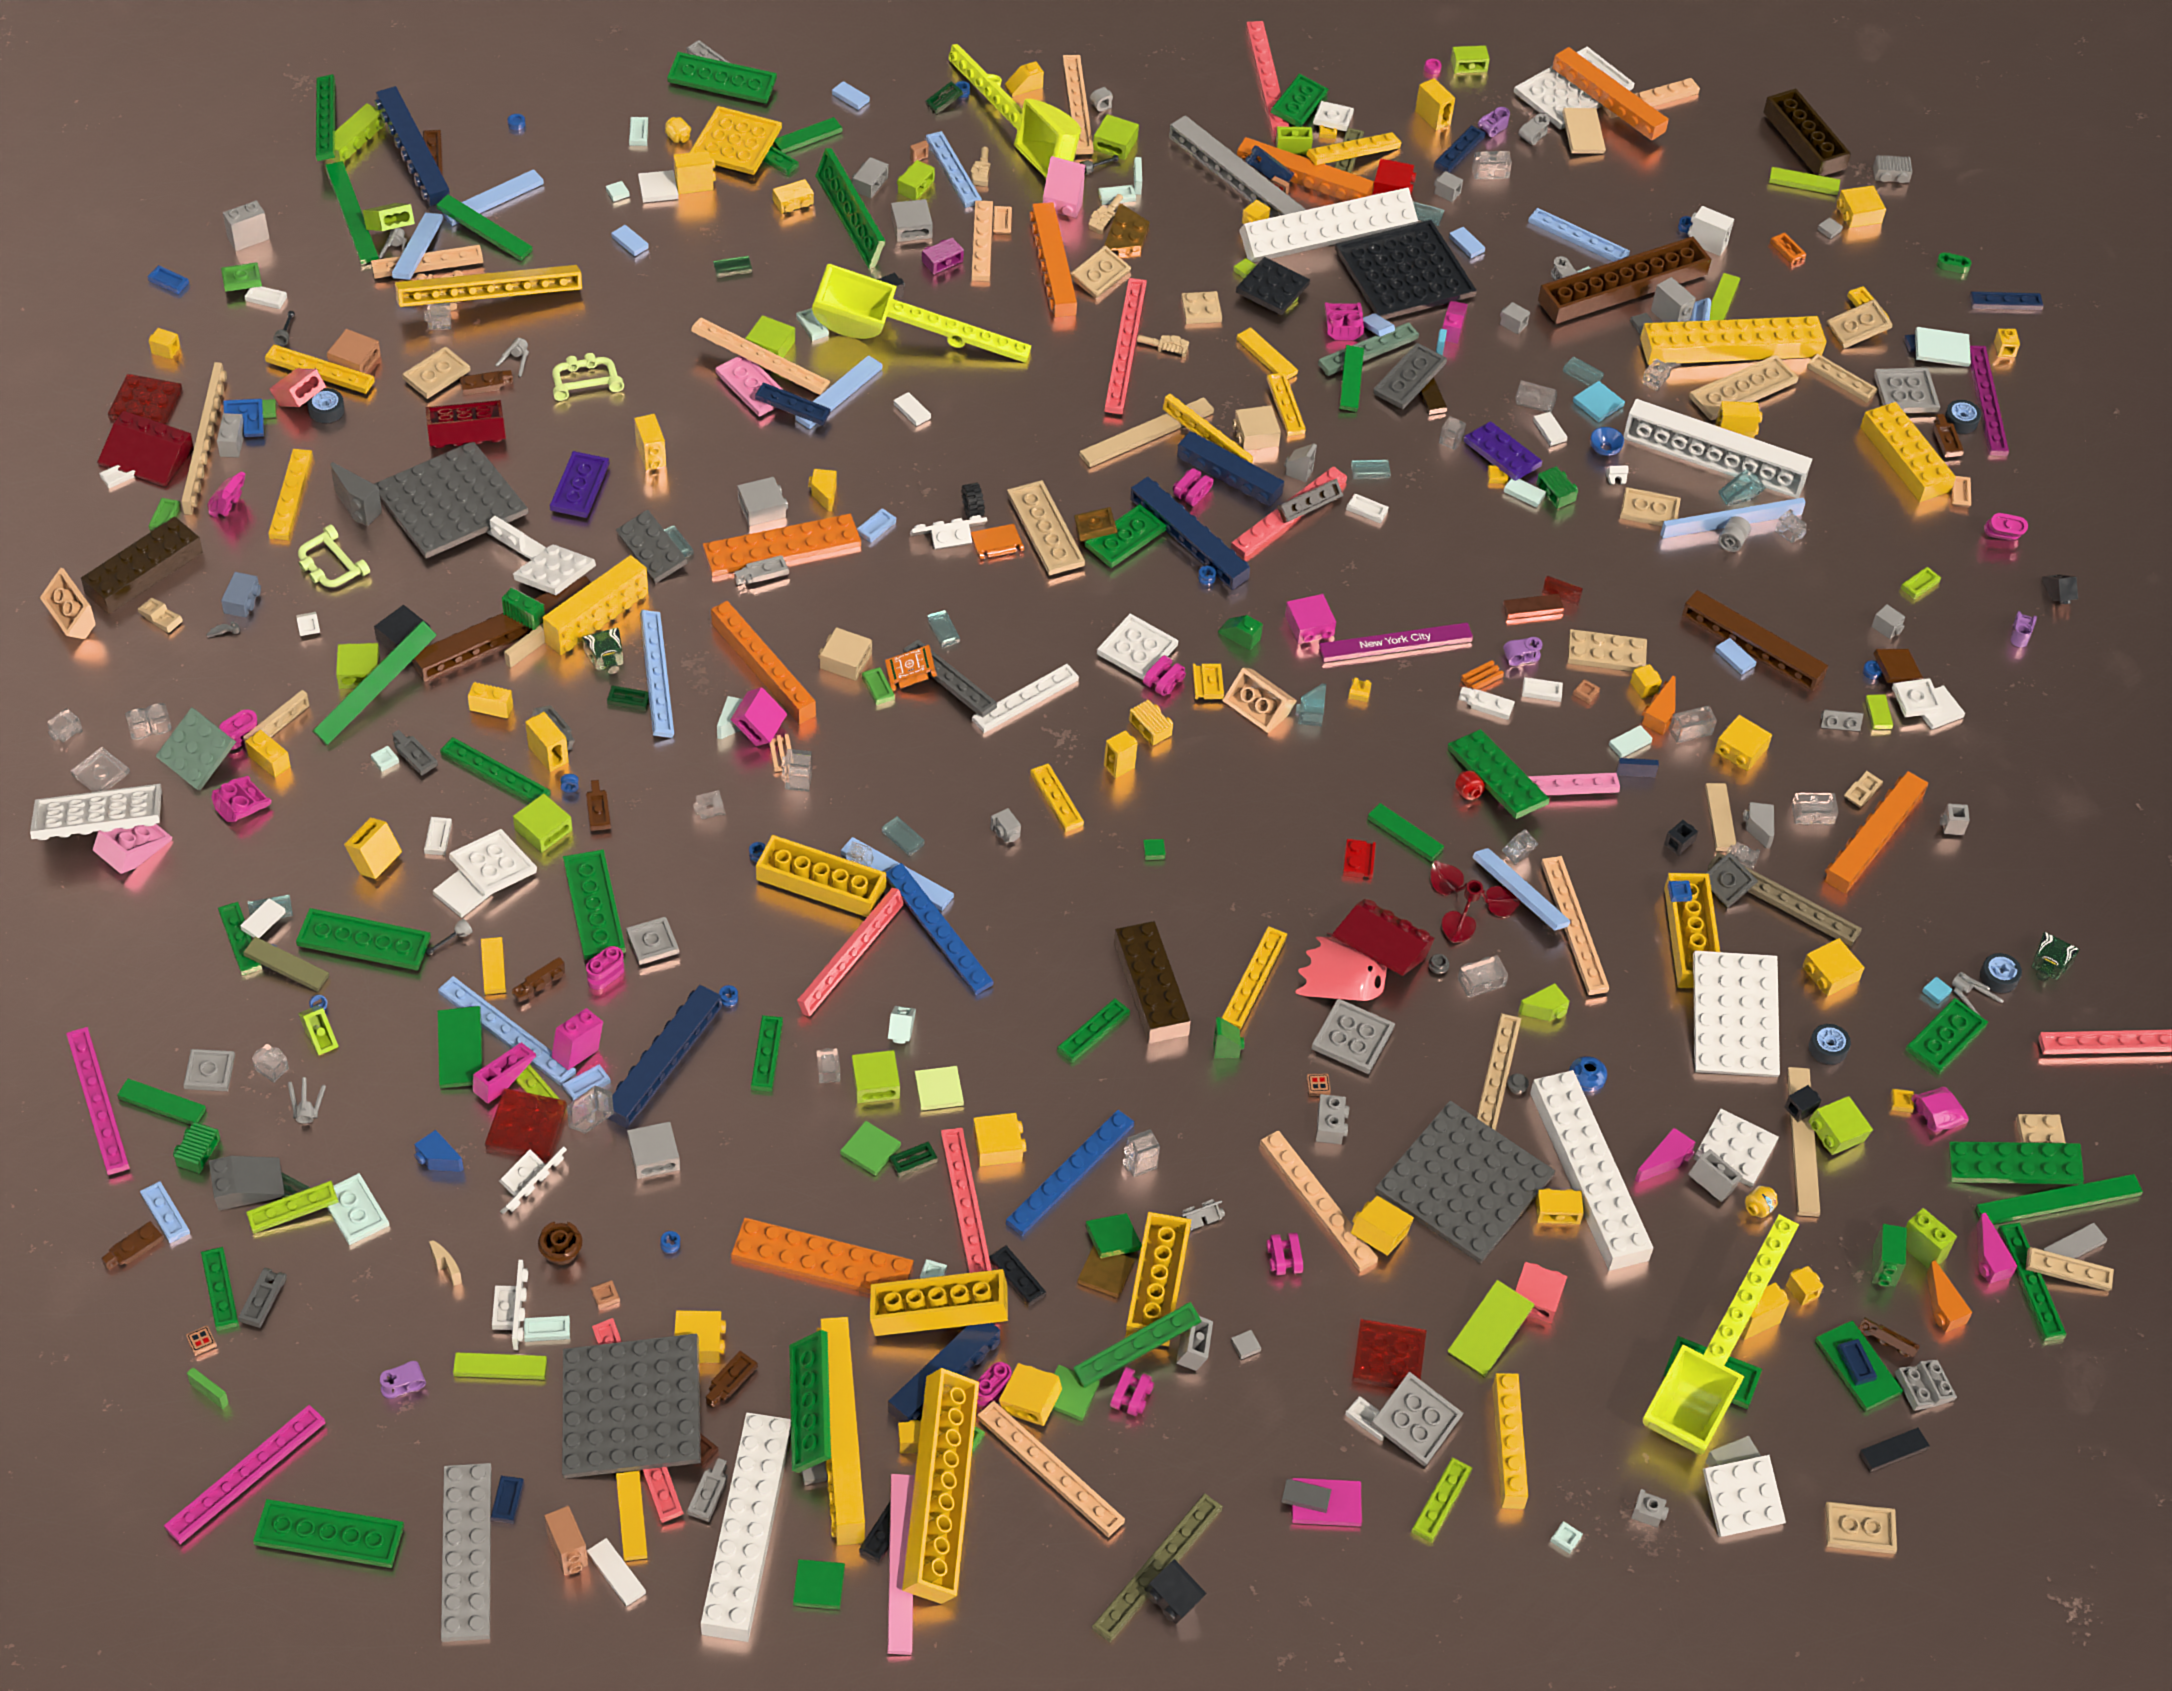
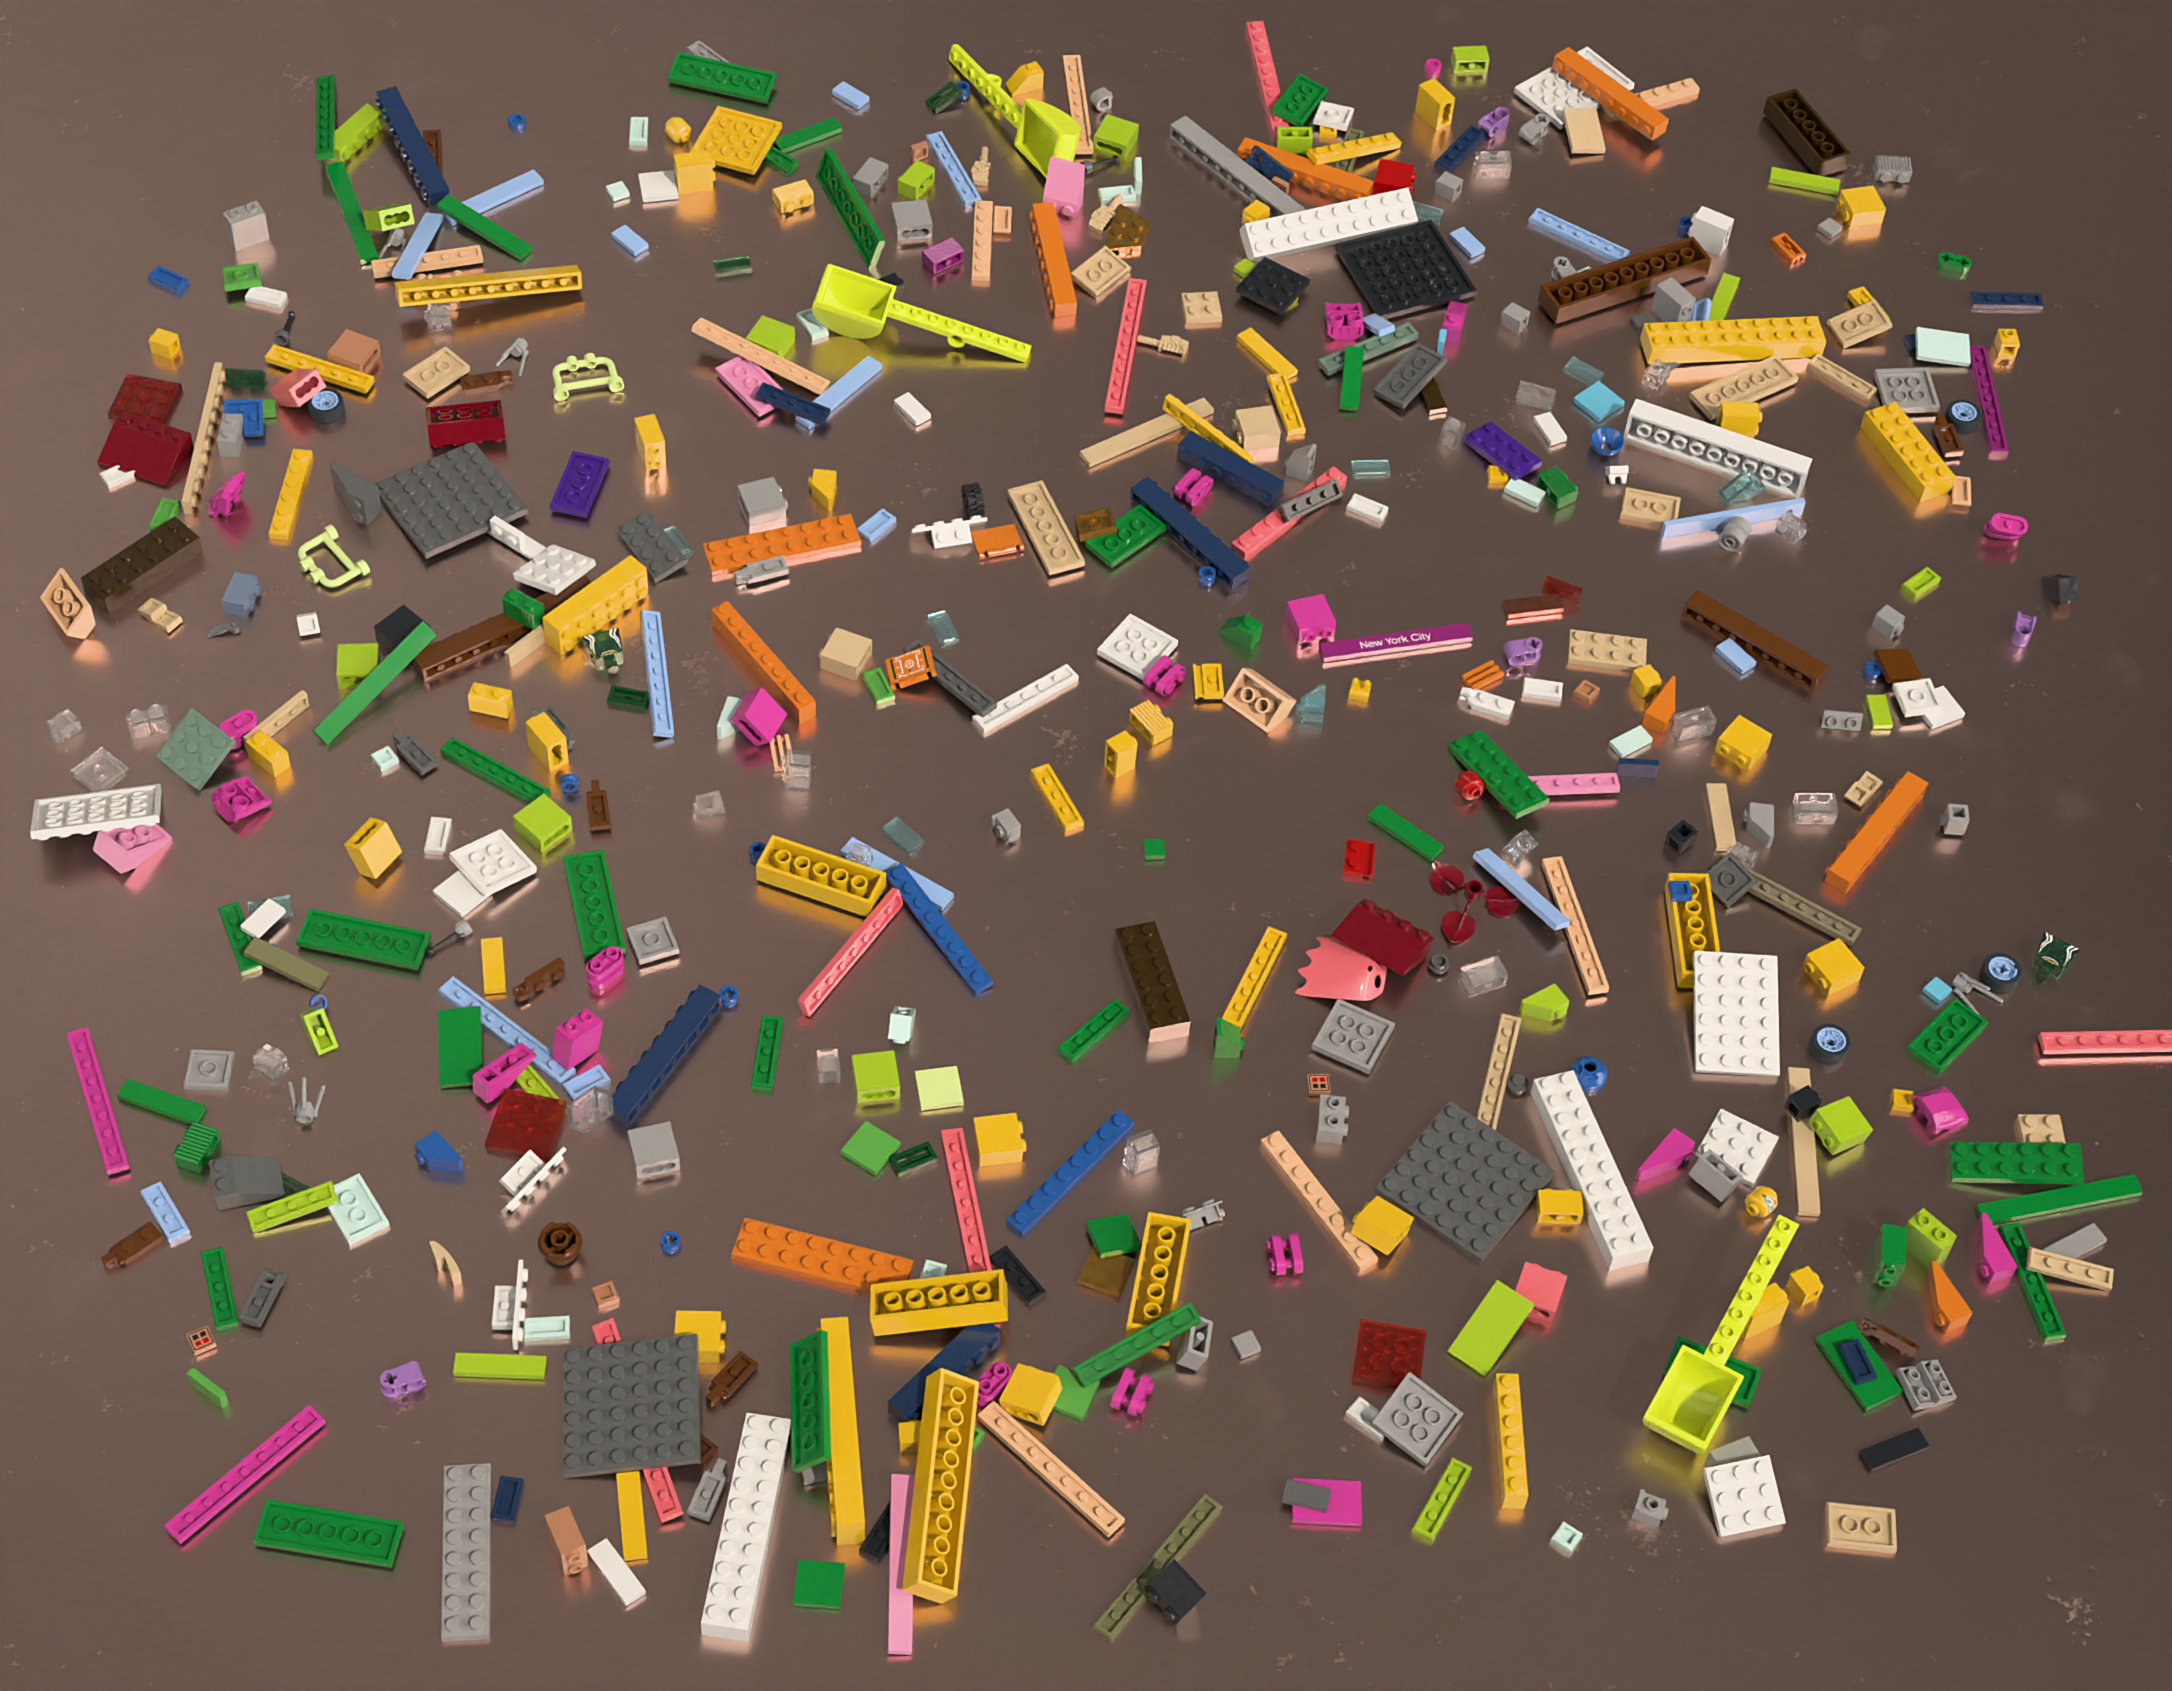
none -> clear green hinge [225,368,266,388]

